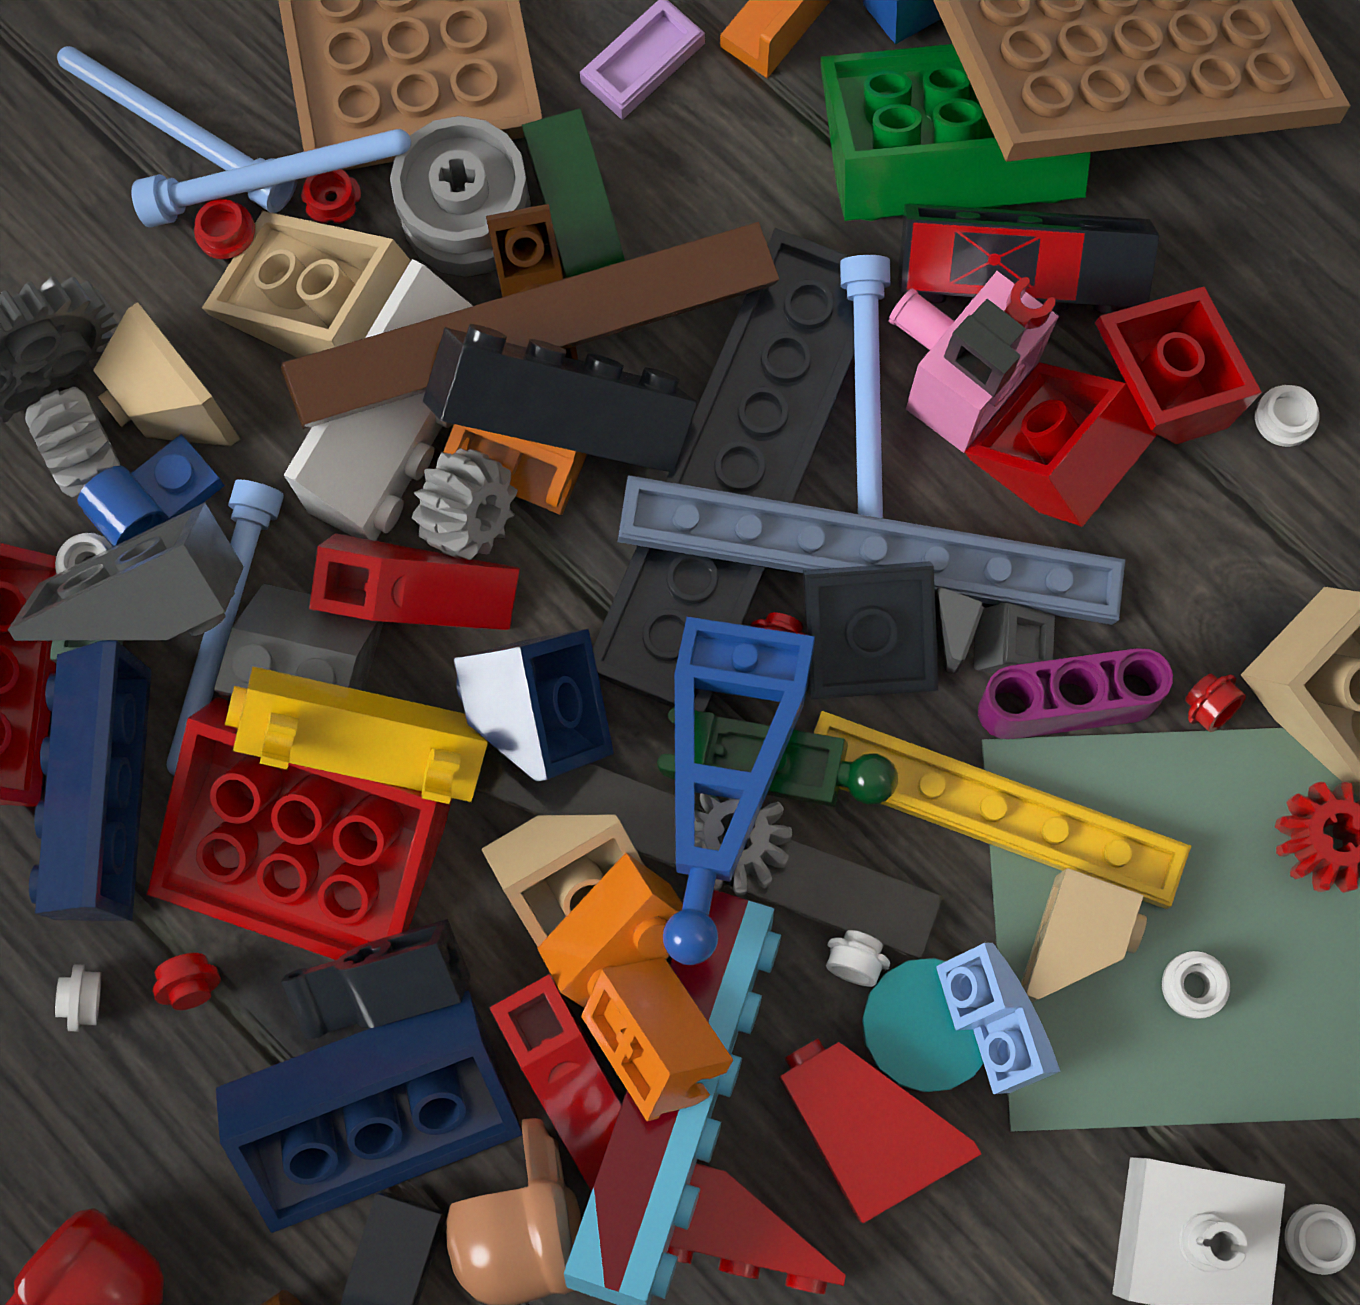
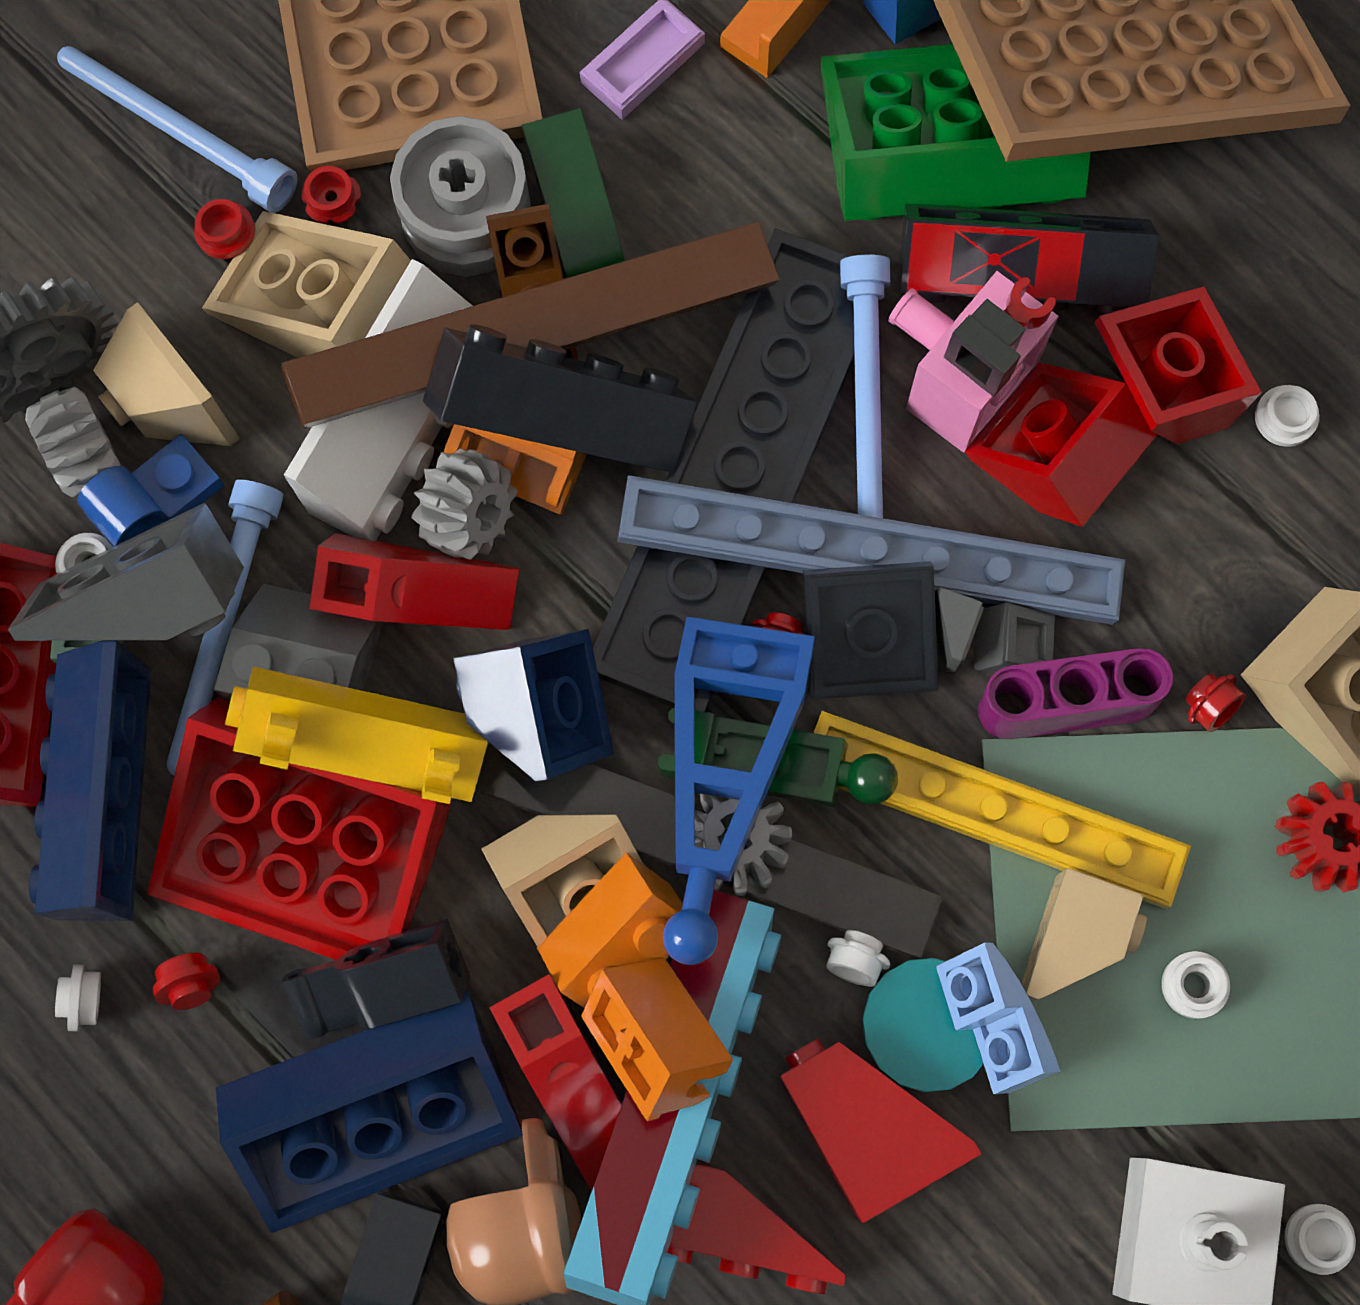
light blue piece [132,129,411,228] -> none

